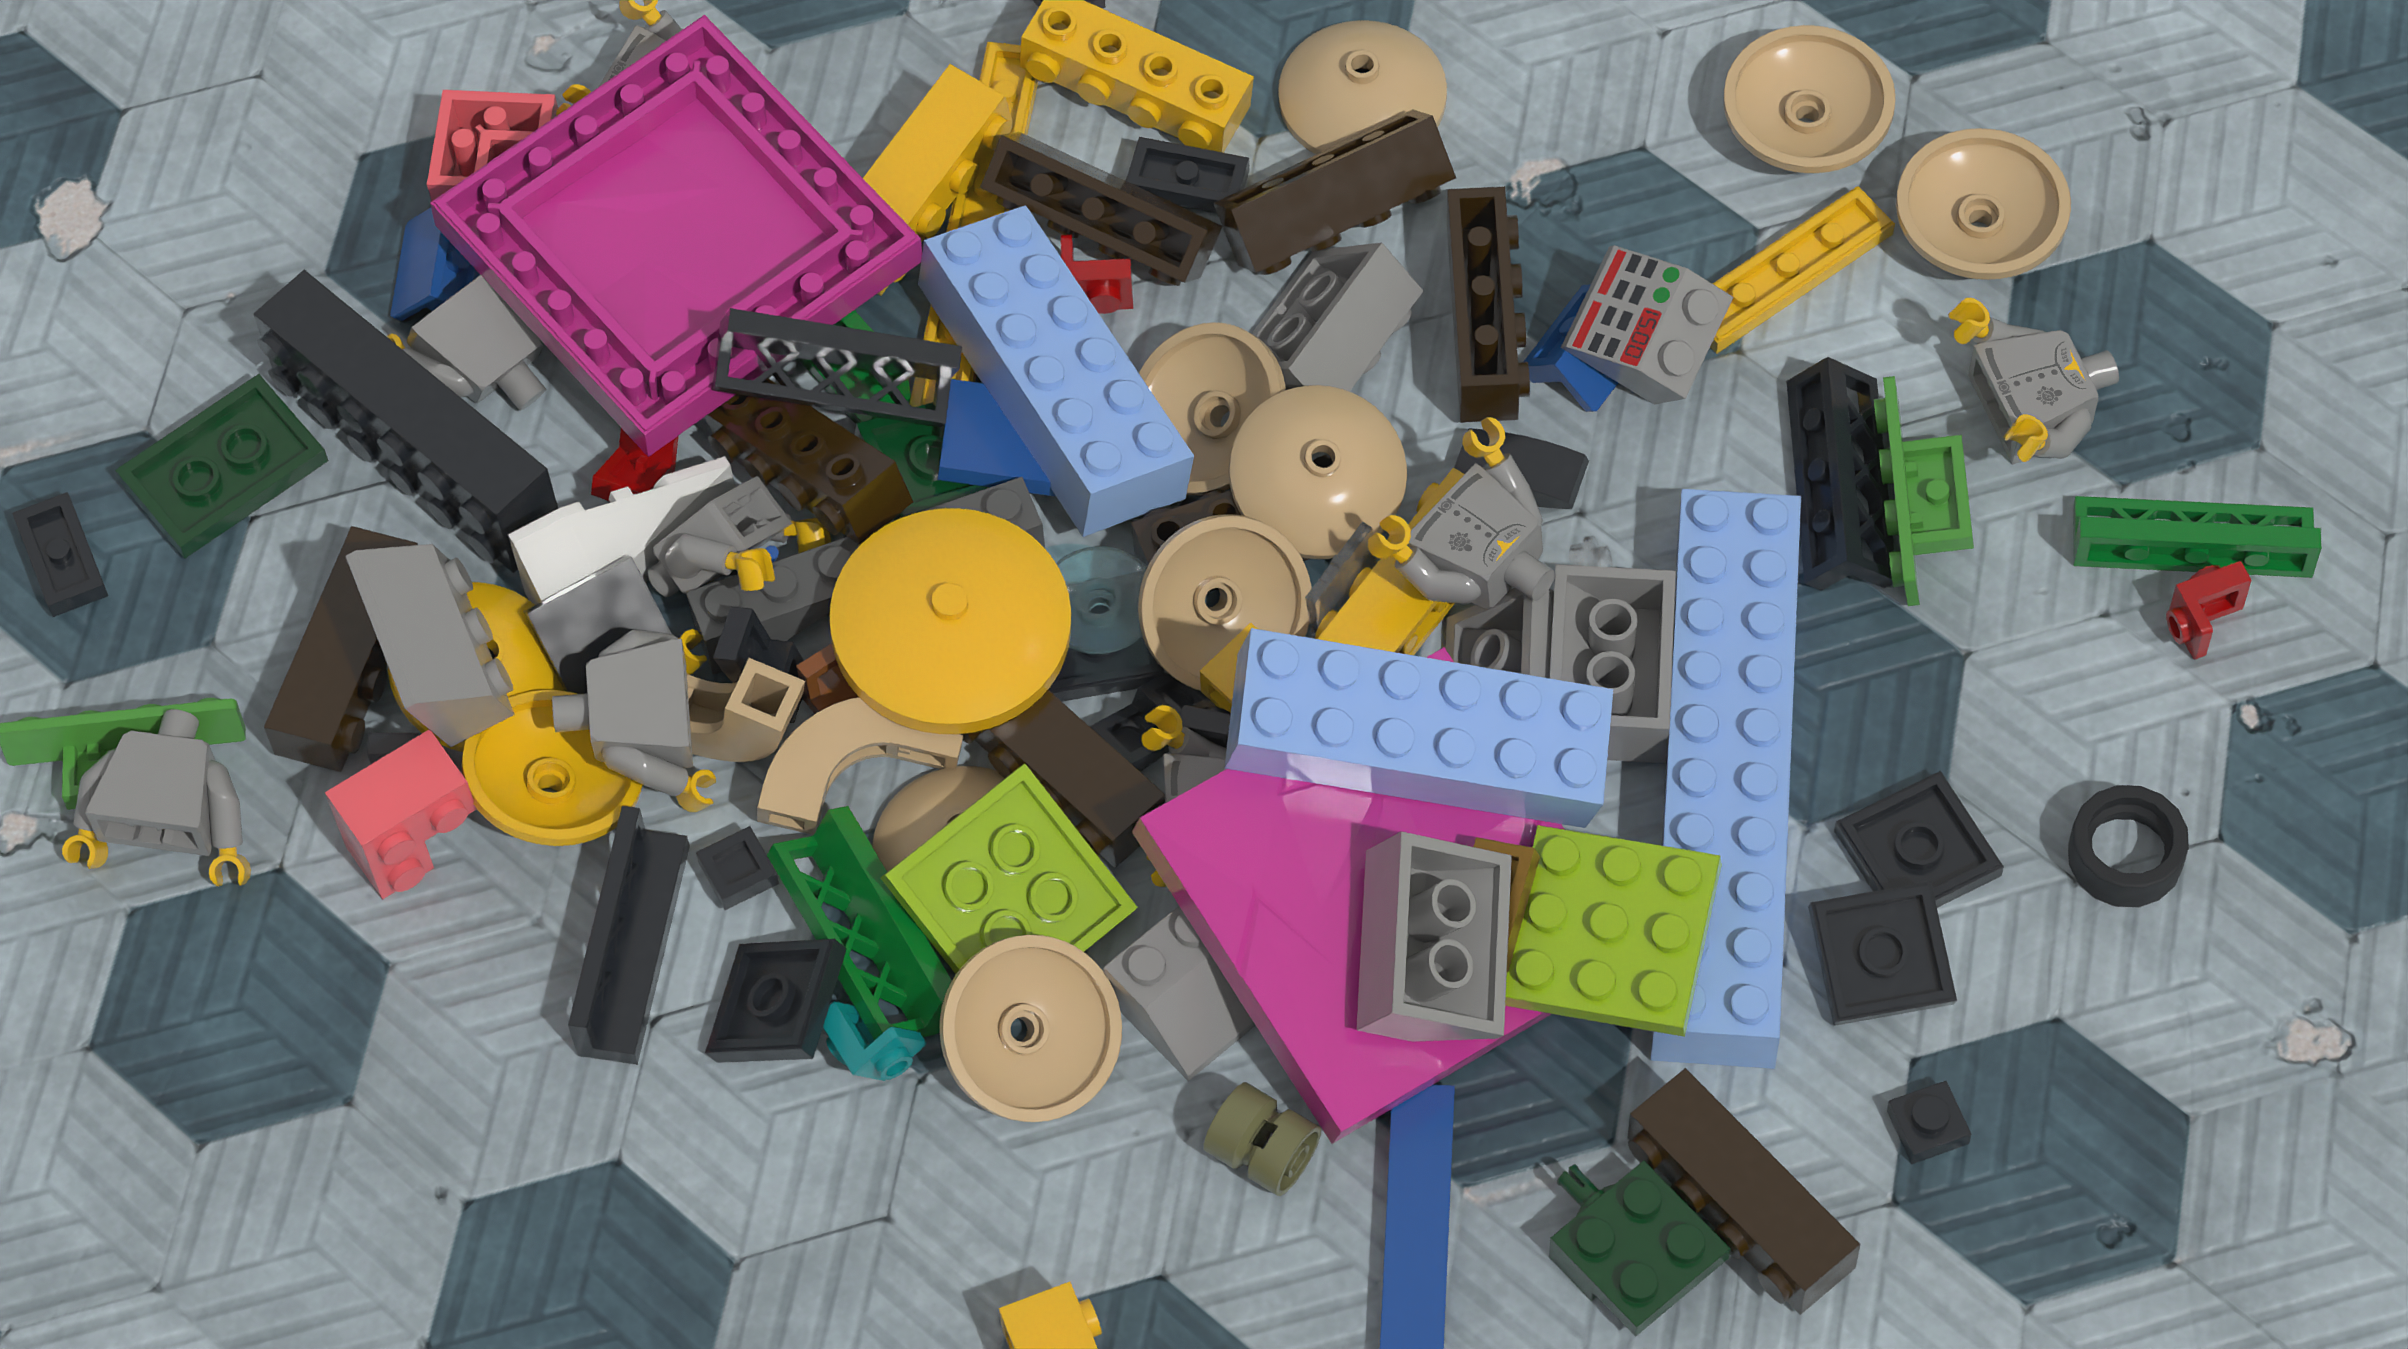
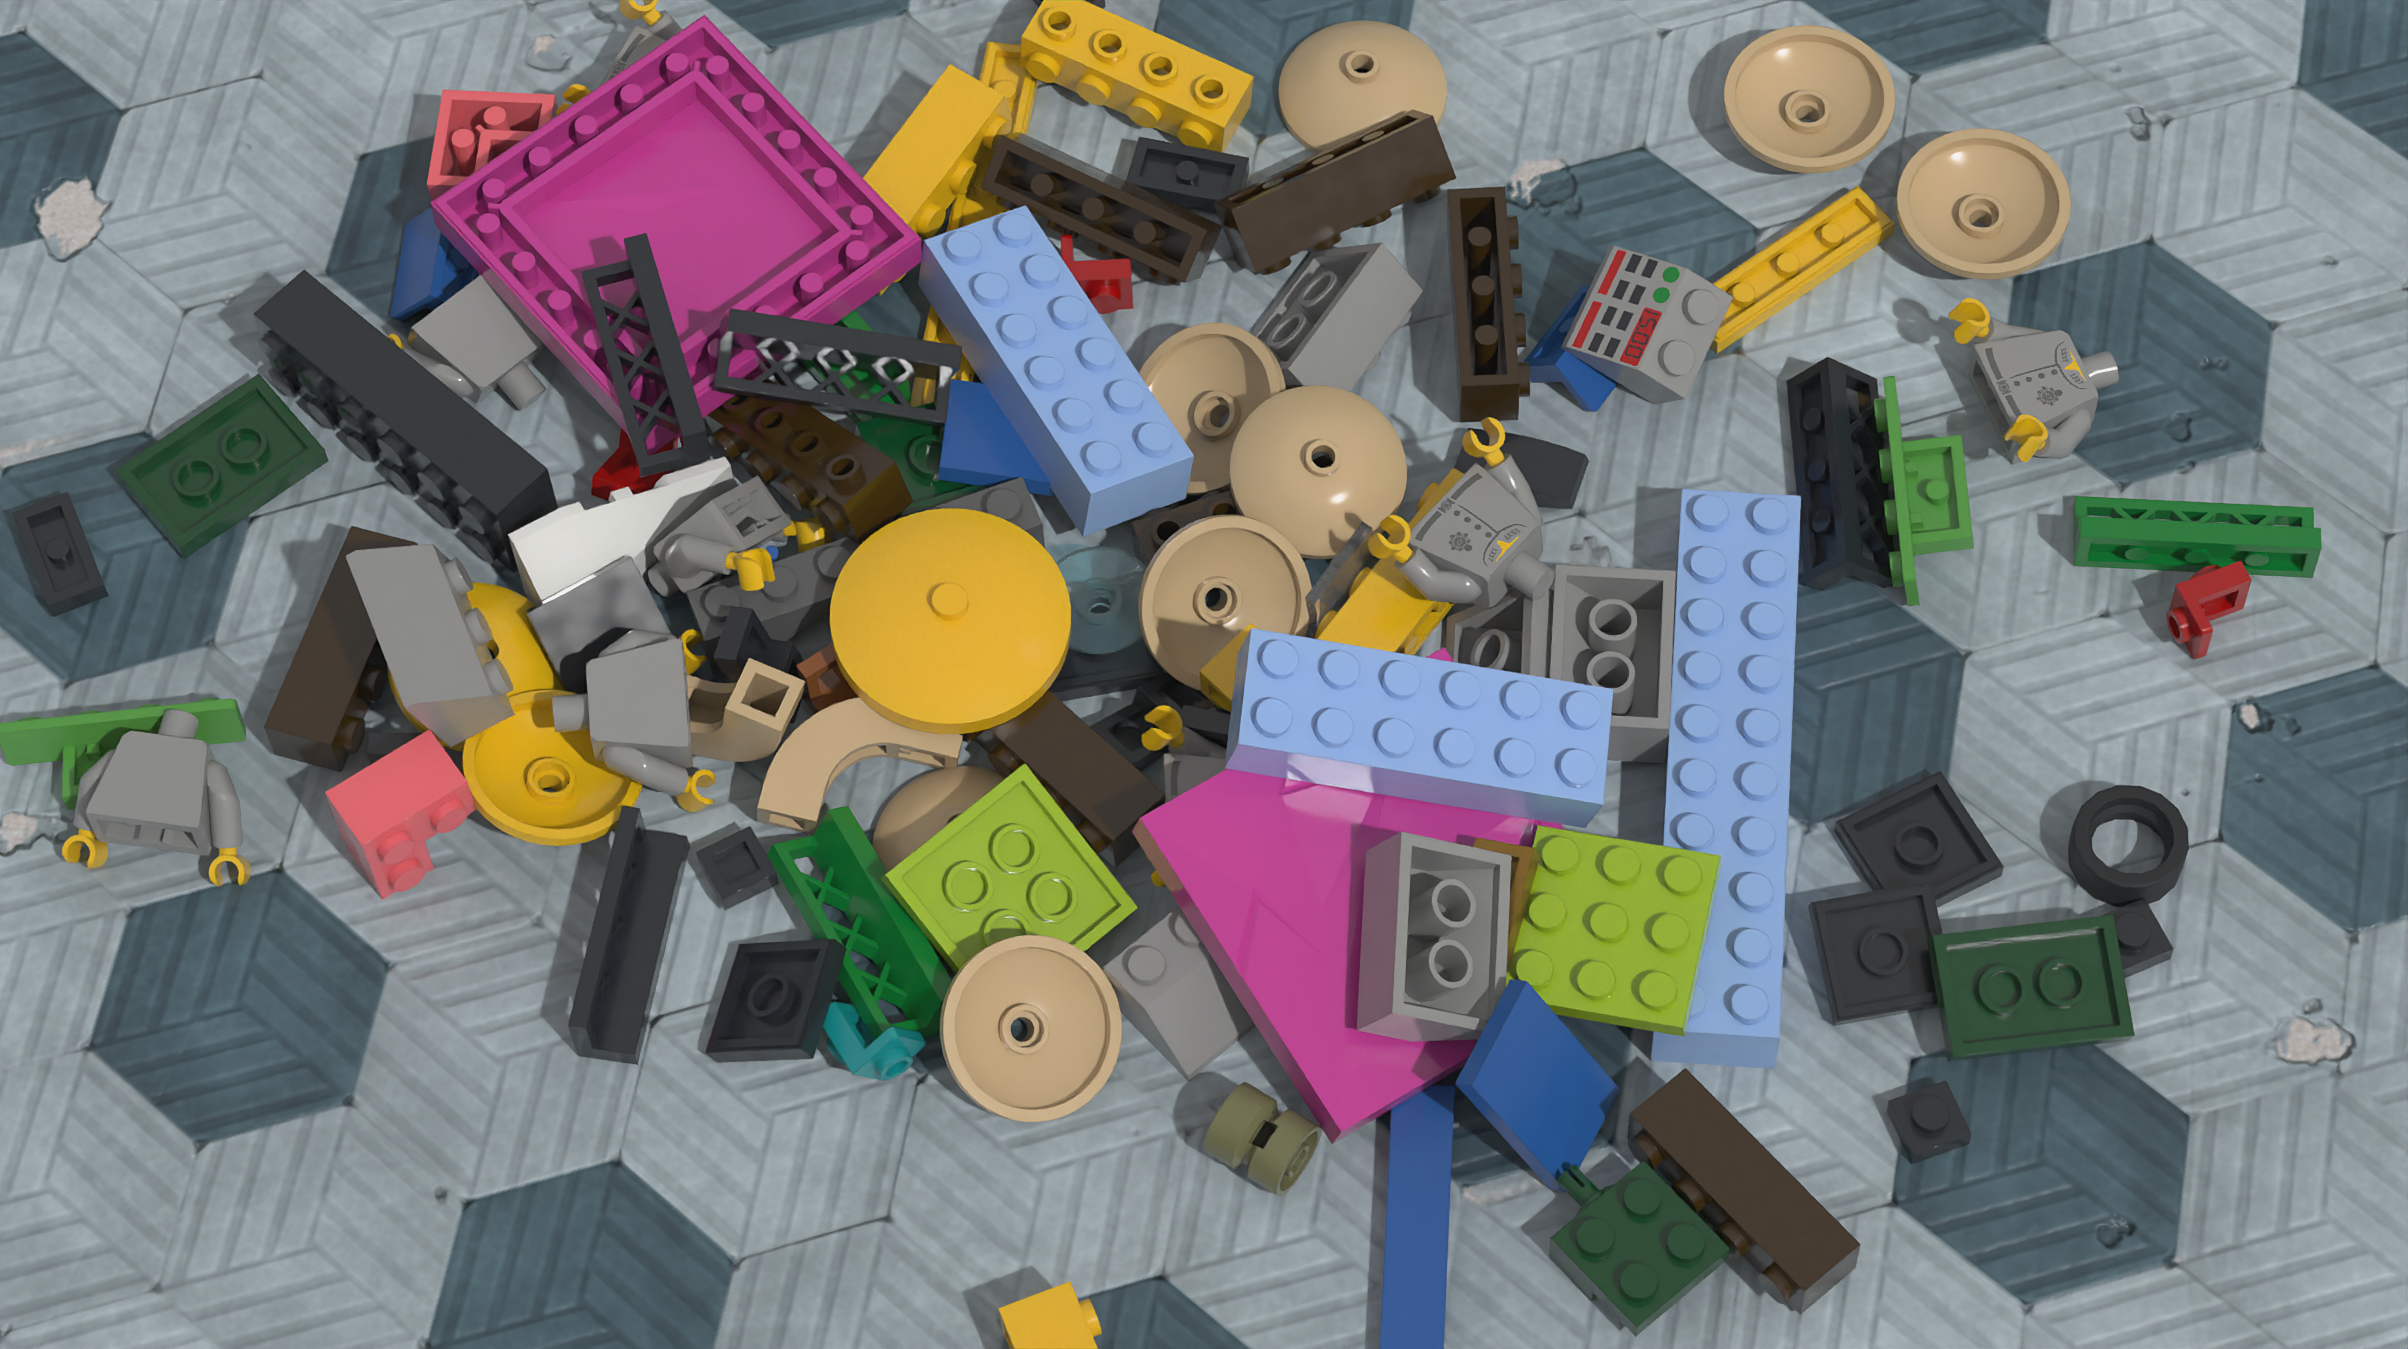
none -> black fence [581,233,710,477]
none -> blue tile [1455,979,1620,1192]
none -> dark green plate [1927,915,2135,1062]
none -> black plate [2102,898,2174,978]

